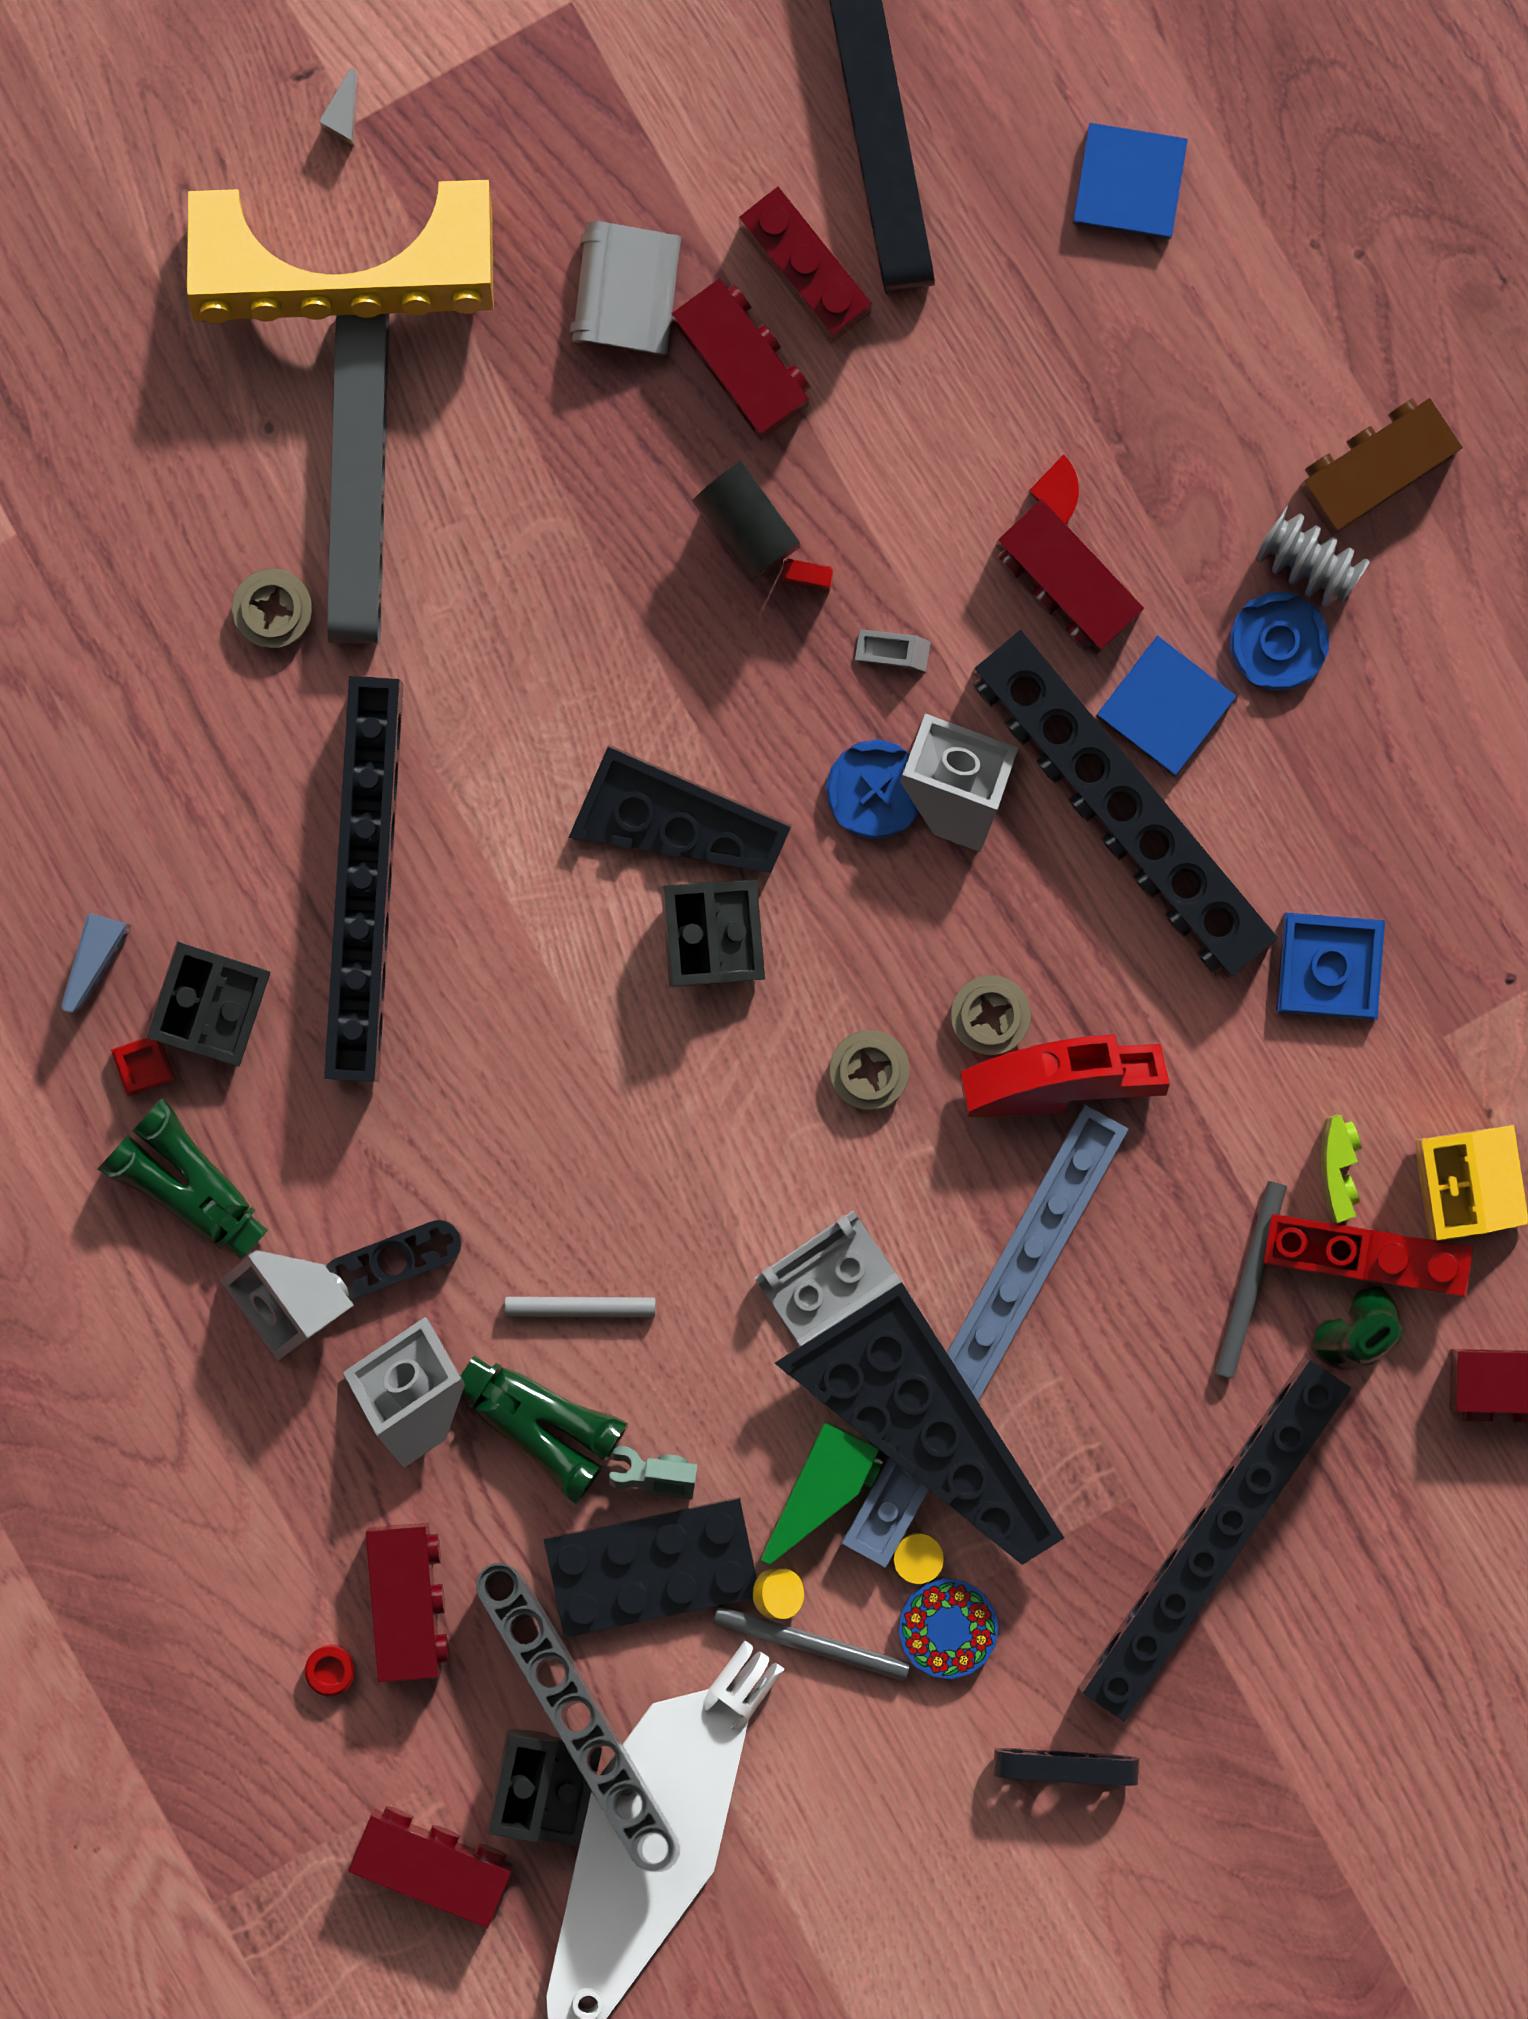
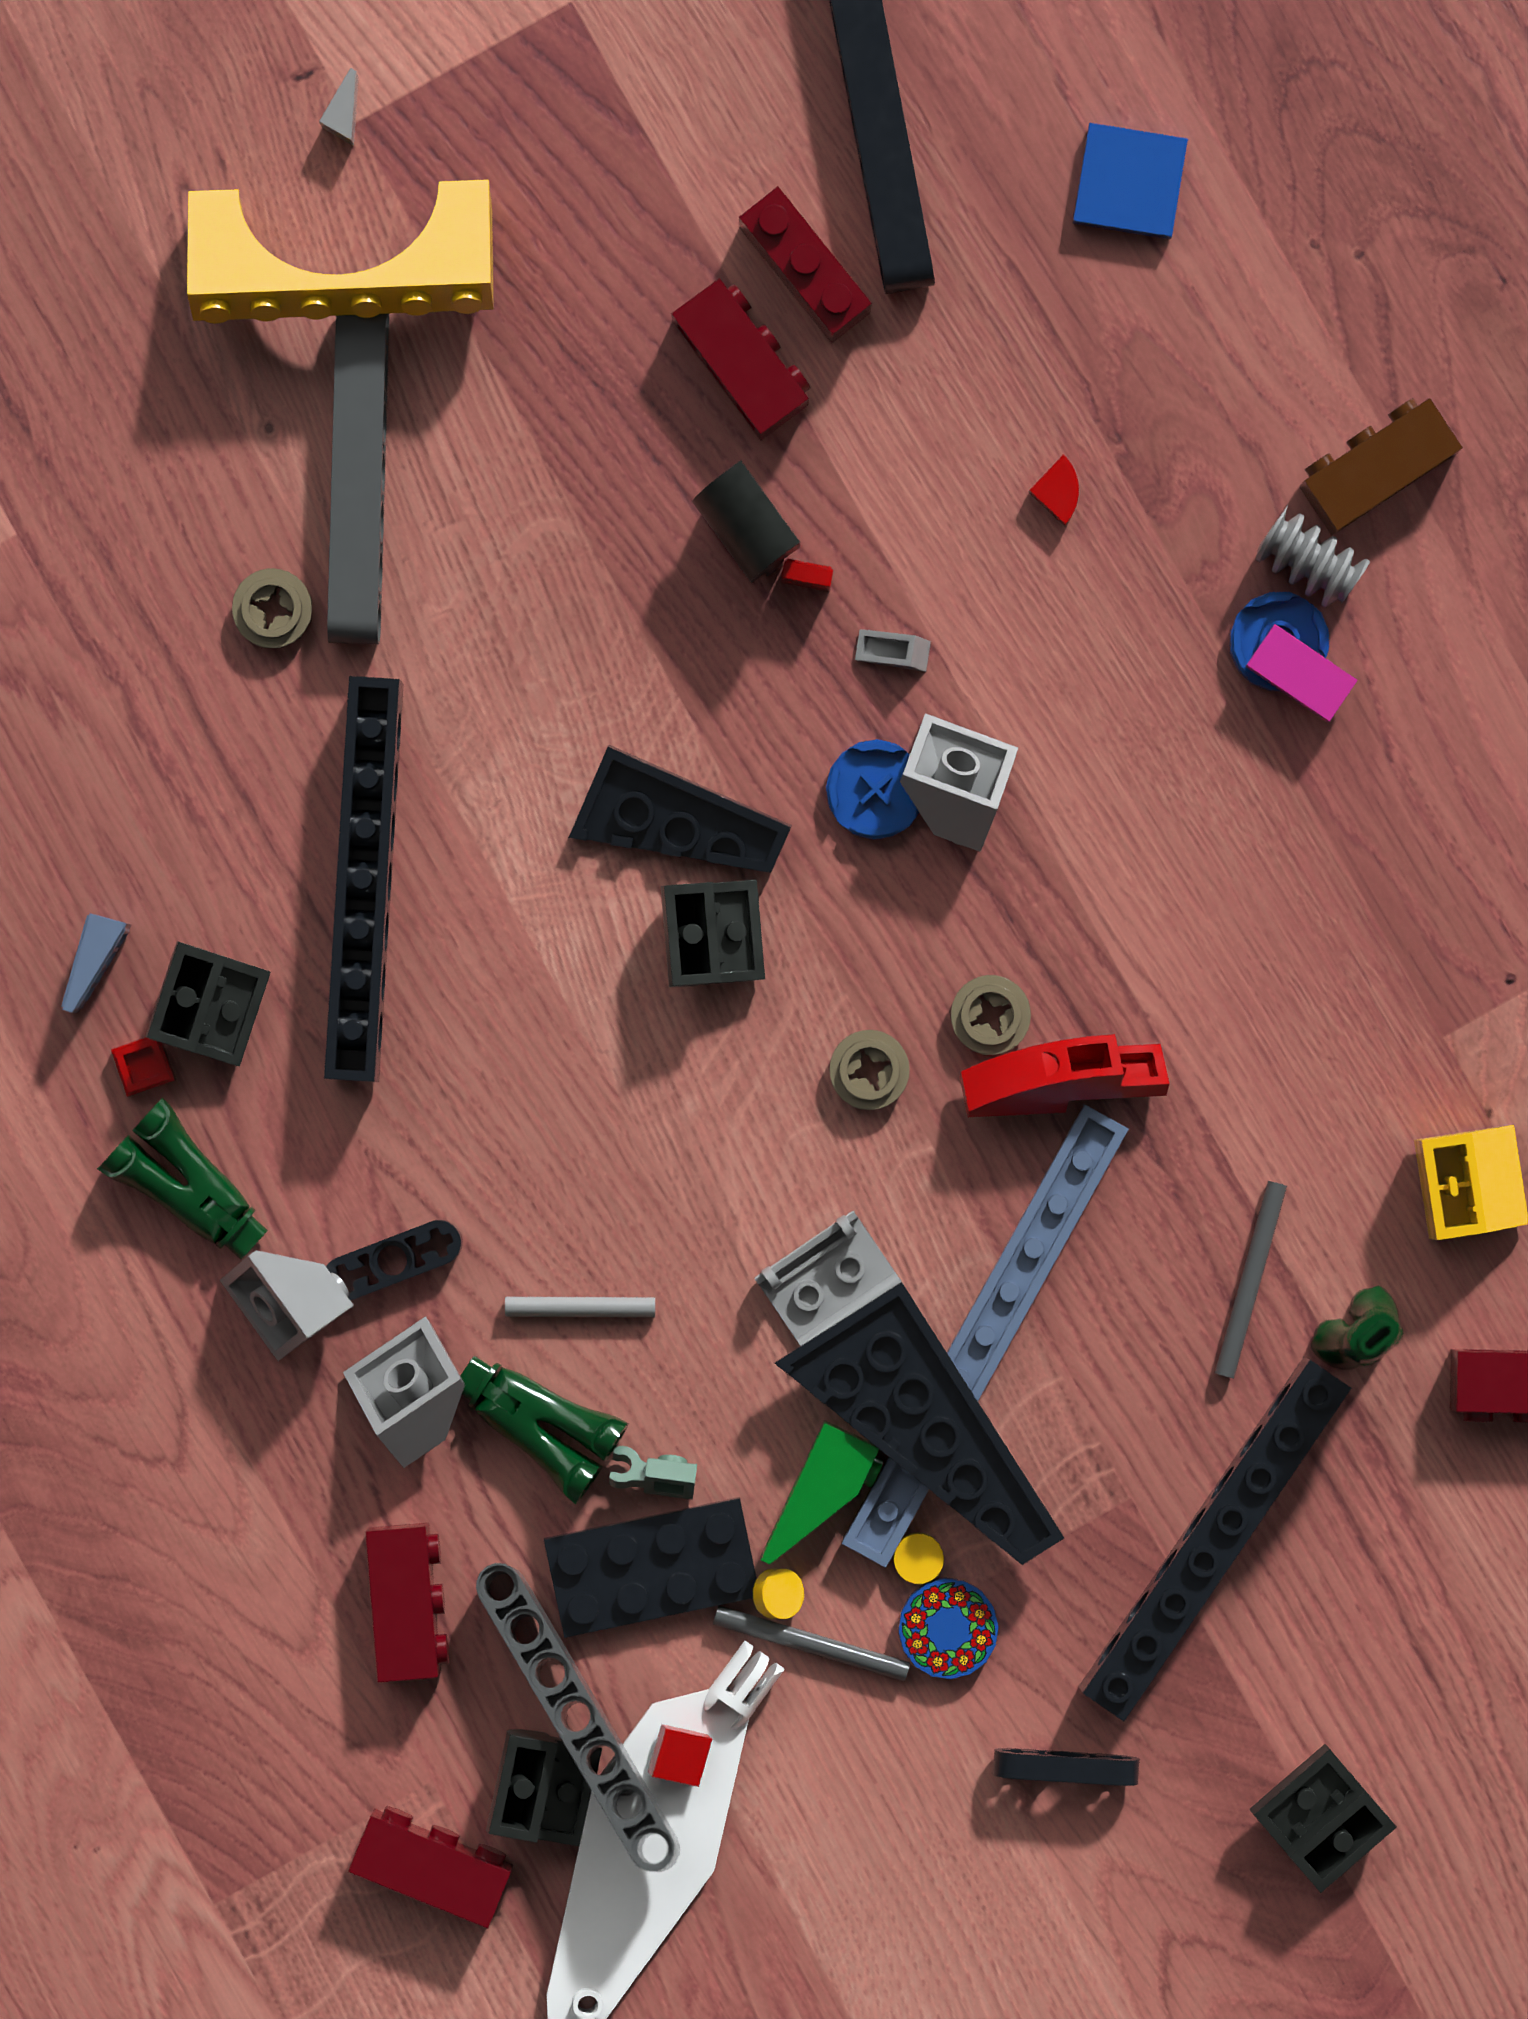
red tile [305,1644,356,1696] -> none
light grey piece [570,221,681,356] -> none
black brick [972,630,1278,978] -> none
dark red brick [995,499,1144,654] -> none
blue tile [1095,635,1236,776] -> none
red slope [1264,1214,1474,1296] -> none
blue tile [1276,913,1385,1020] -> none
lime slope [1321,1115,1362,1223] -> none
none -> red tile [648,1724,712,1787]
none -> dark pink tile [1245,624,1358,723]
none -> pearl dark grey brick [1249,1744,1397,1893]

